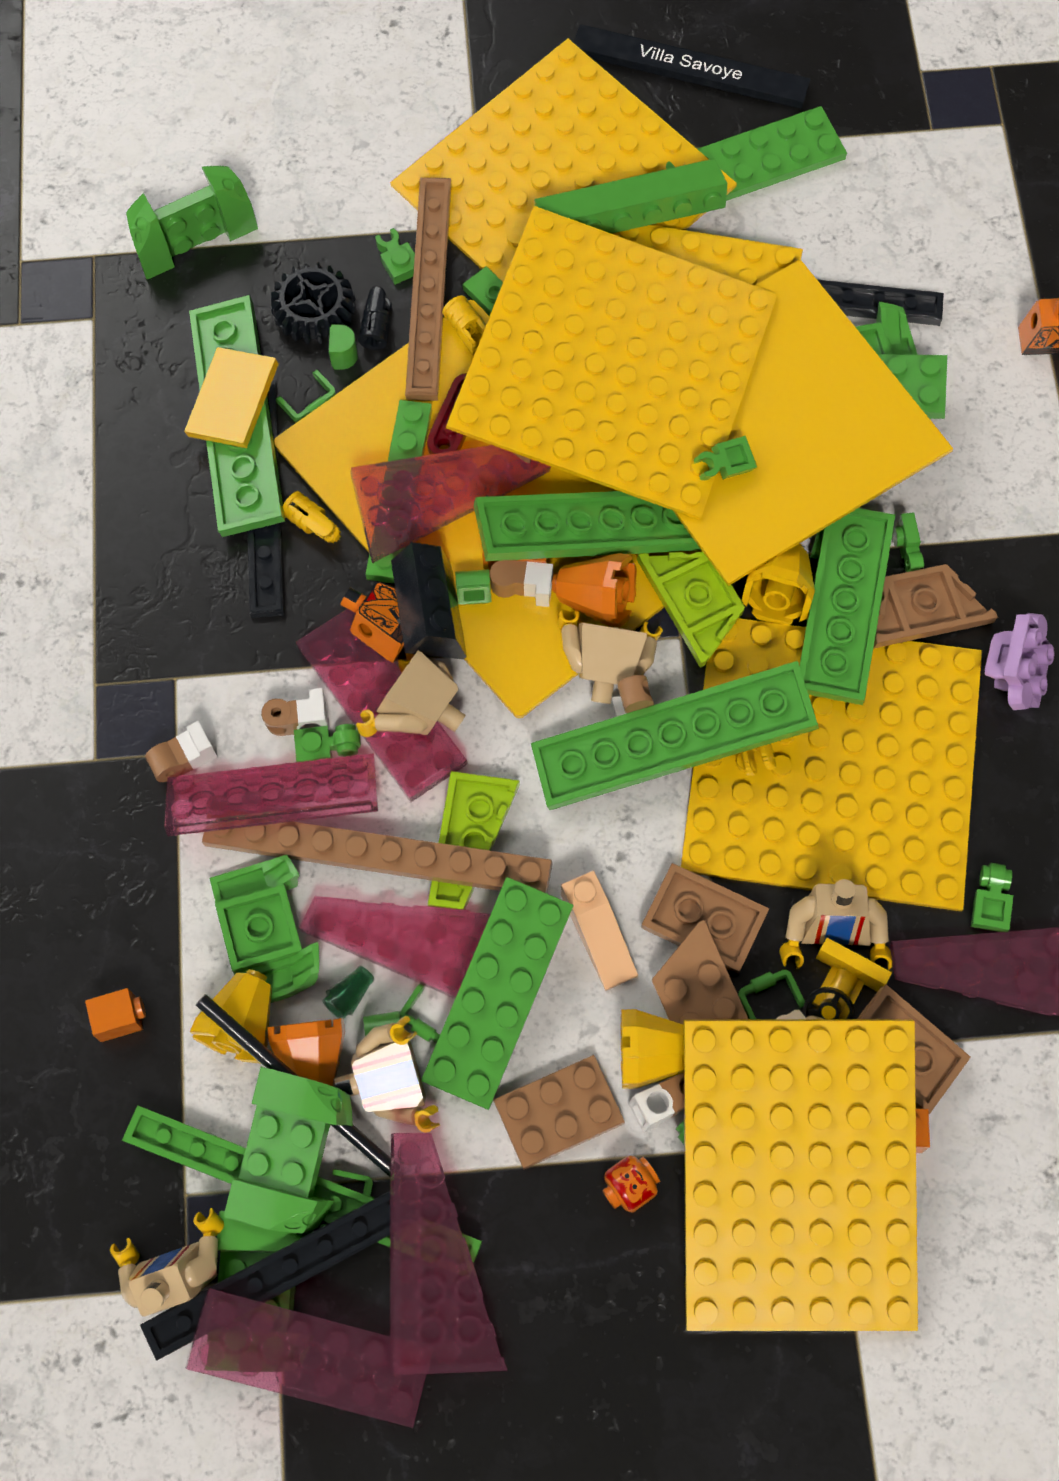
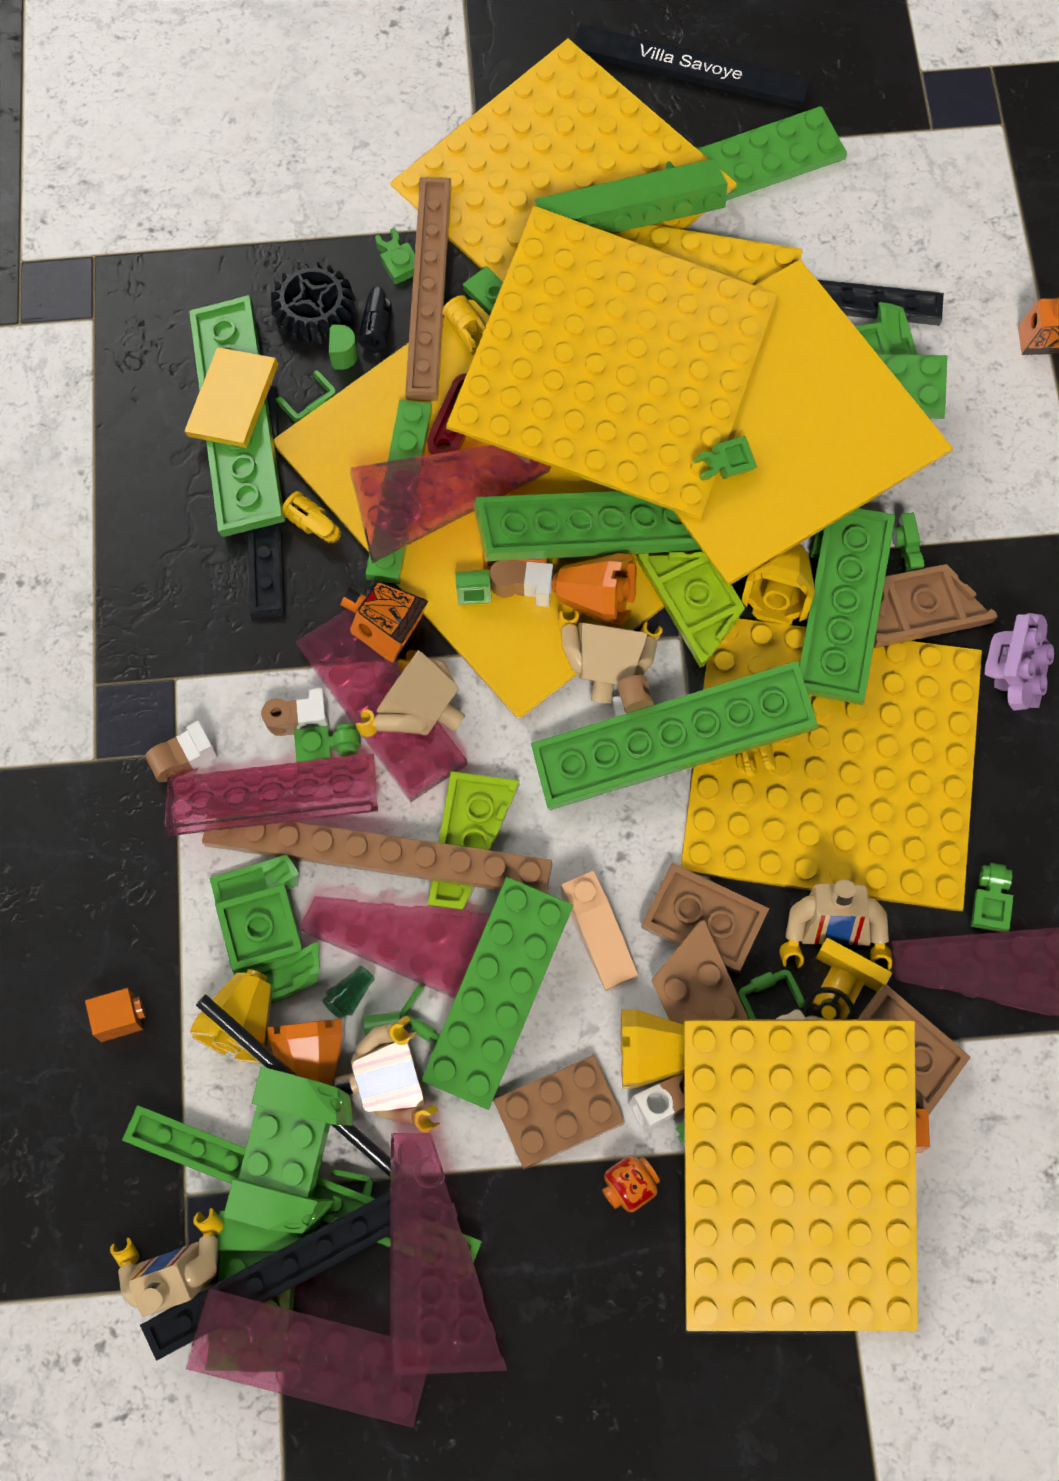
bright green piece [126,166,258,280] -> none
black slope [391,542,467,659] -> none

